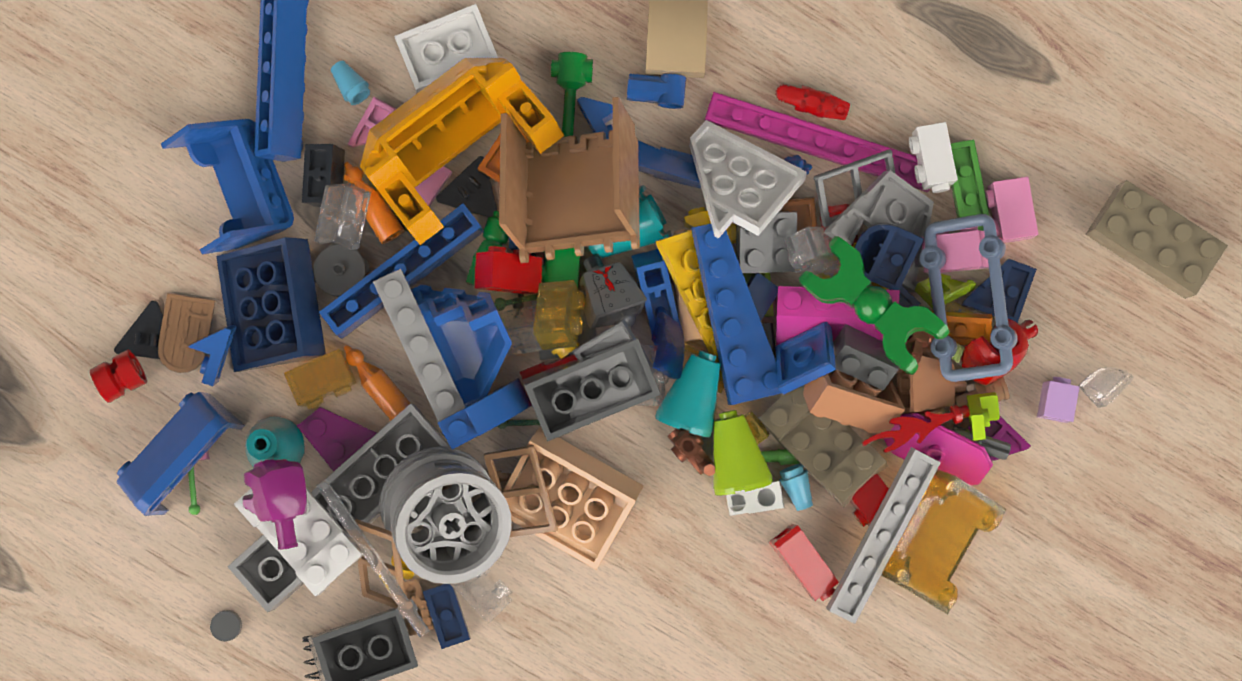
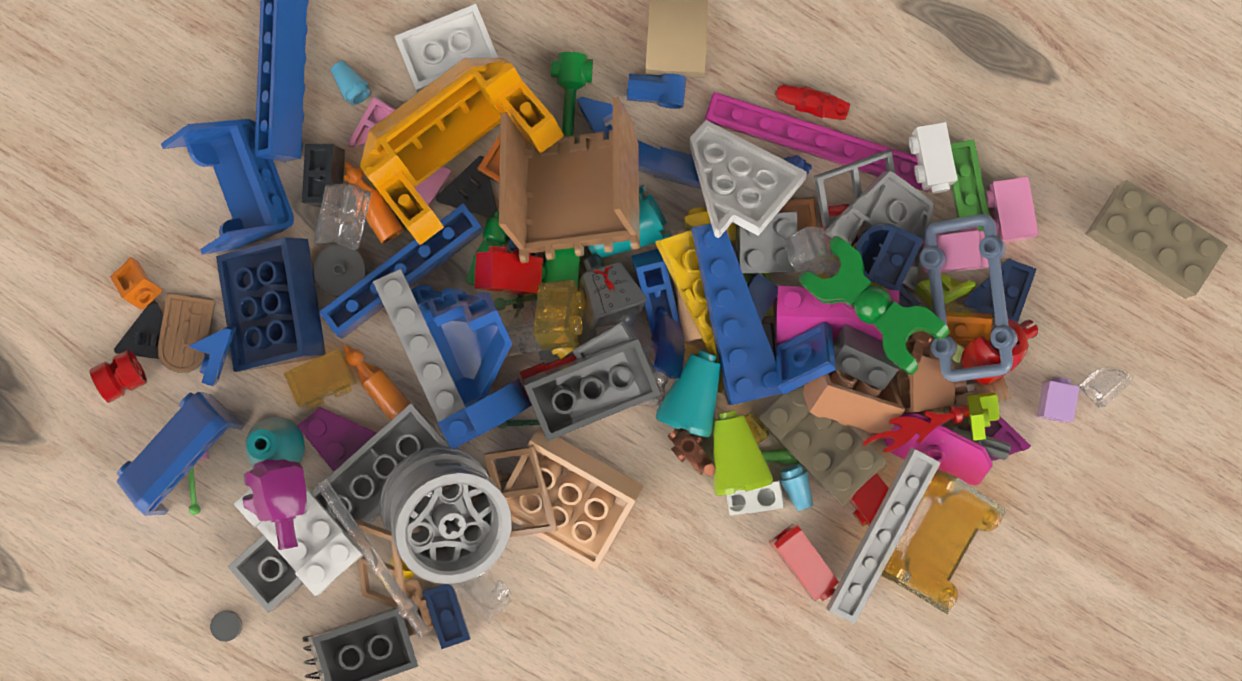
none -> orange bracket [110,257,162,310]

